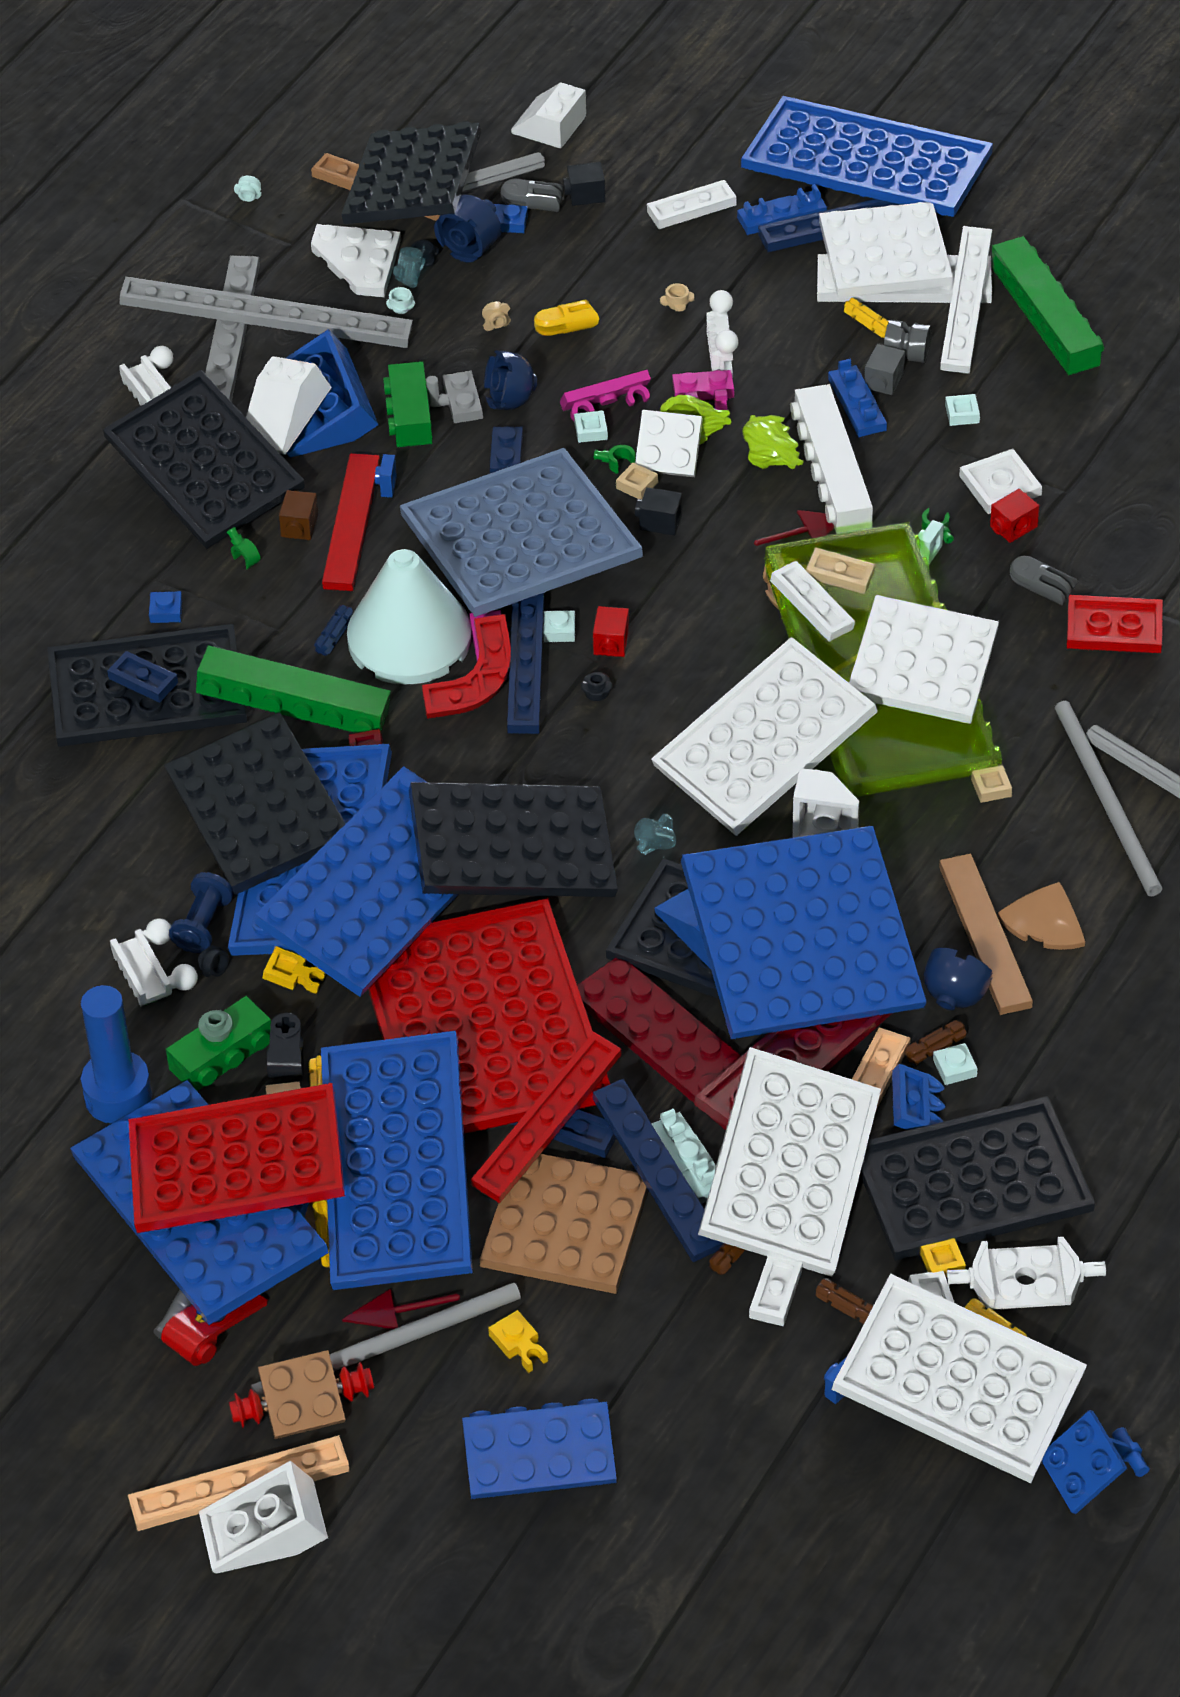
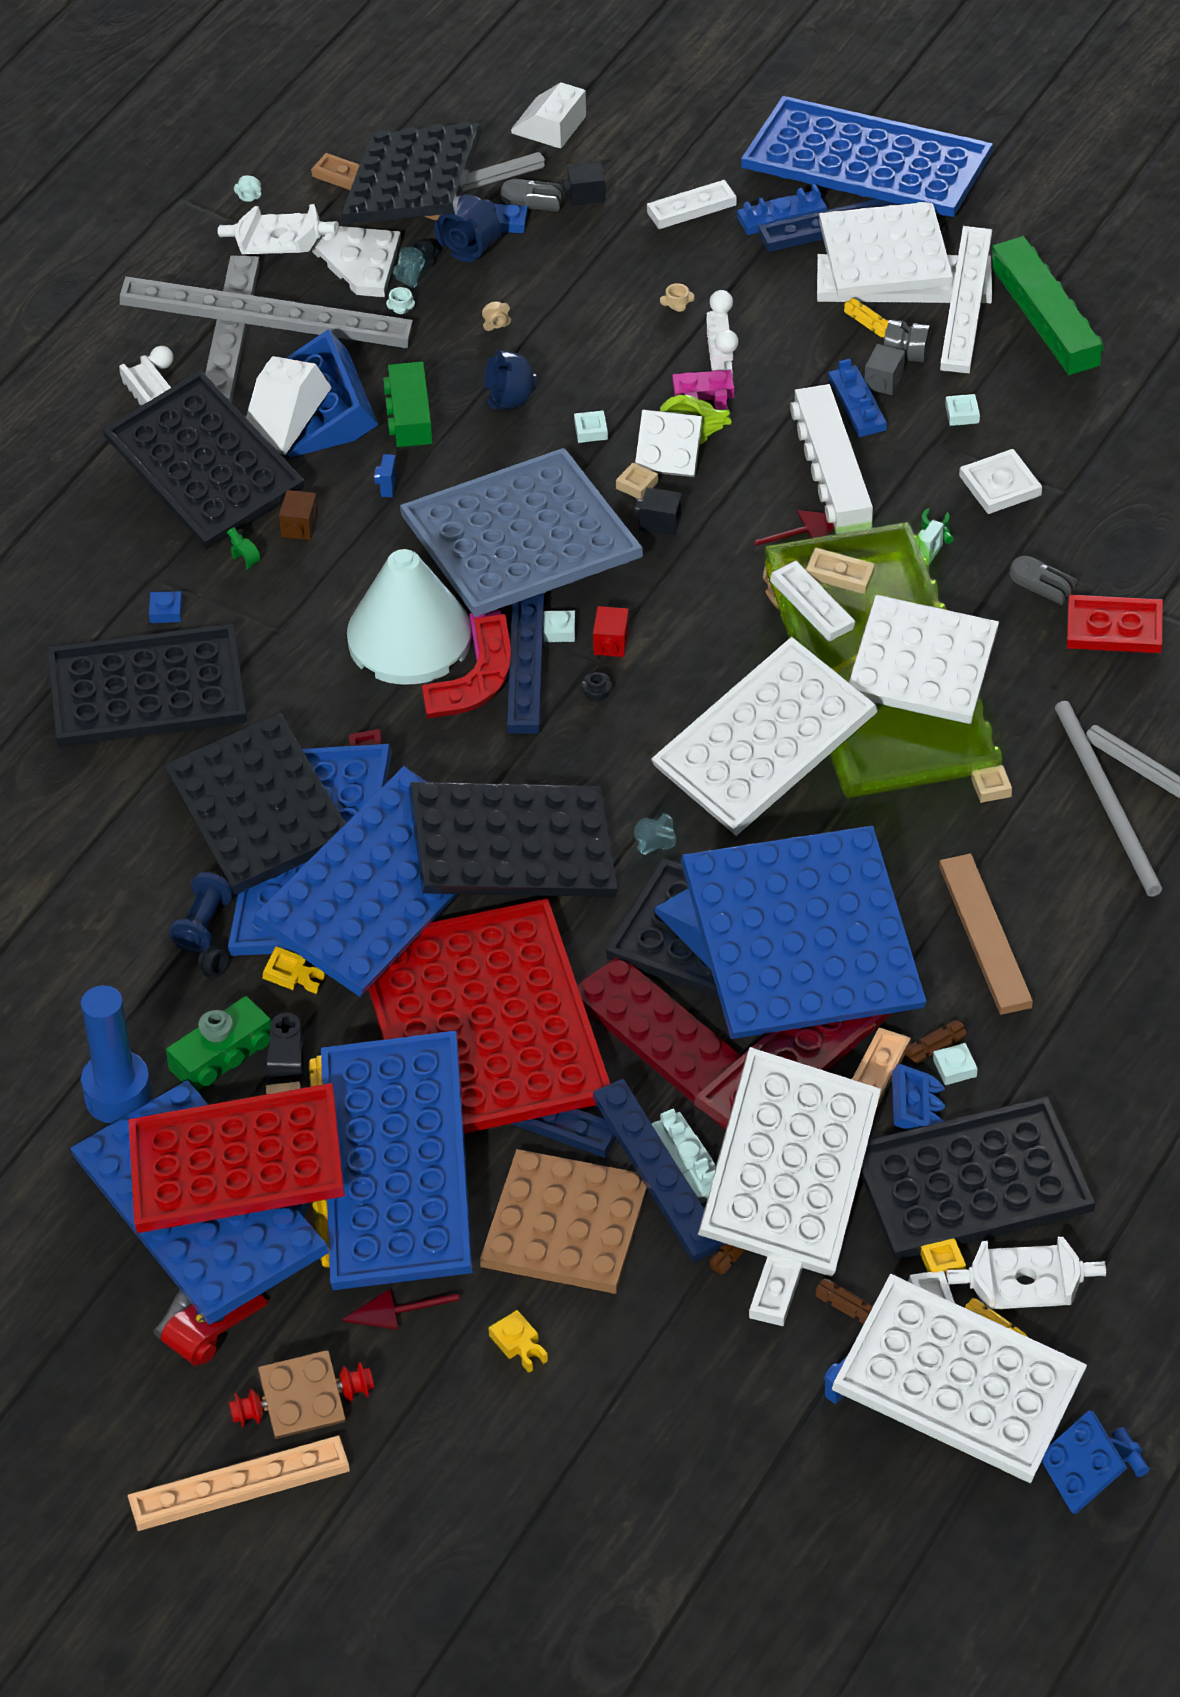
dark blue plate [107,651,178,703] -> none
white gear [110,919,198,1007] -> none
green brick [196,645,391,733] -> none
white slope [199,1461,328,1574] -> none
light grey piece [251,1283,521,1400] -> none
dark blue axle [314,605,353,656] -> none
red tile [322,453,380,591] -> none
light grey plate [426,371,483,423] -> none
blue bracket [462,1399,617,1499] -> none
red plate [471,1031,621,1203] -> none
dark blue plate [490,427,523,473] -> none
yellow arm [534,300,599,336] -> none
dark pink plate [560,370,651,421] -> none
green piece [593,445,636,474] -> none
lime hair [742,415,803,469] -> none
white slope [793,768,859,838] -> none
dark blue cylinder [924,948,993,1010] -> none
red brick [990,489,1039,543] -> none
medium nougat brick [998,882,1085,950] -> none
none -> white plate [218,204,339,254]

